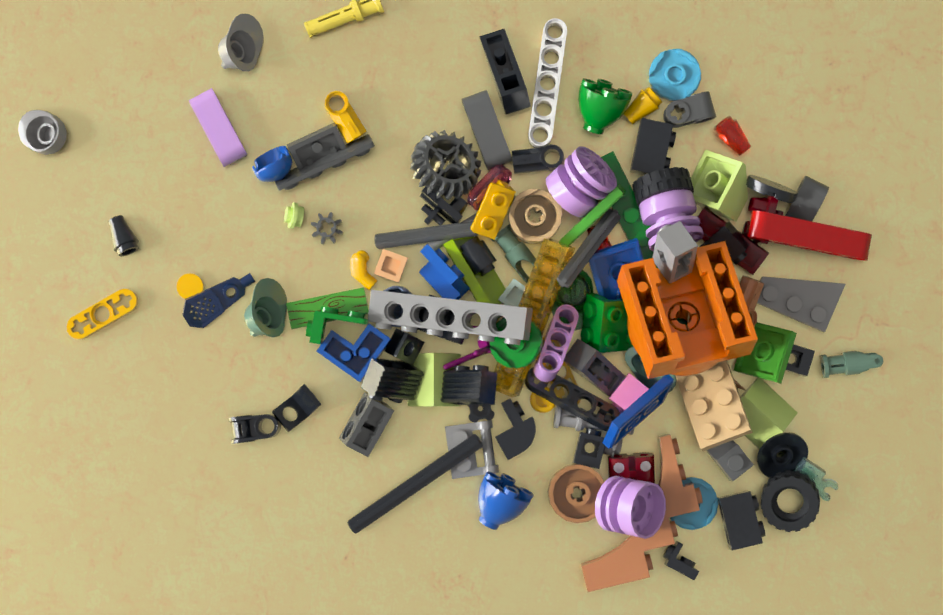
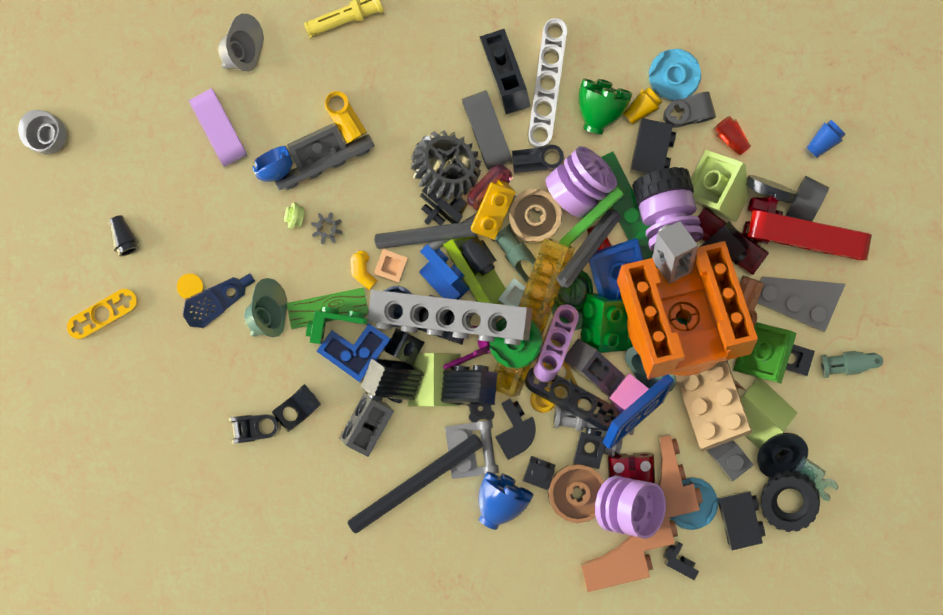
none -> black brick [522,456,556,490]
none -> blue cone [807,120,846,158]

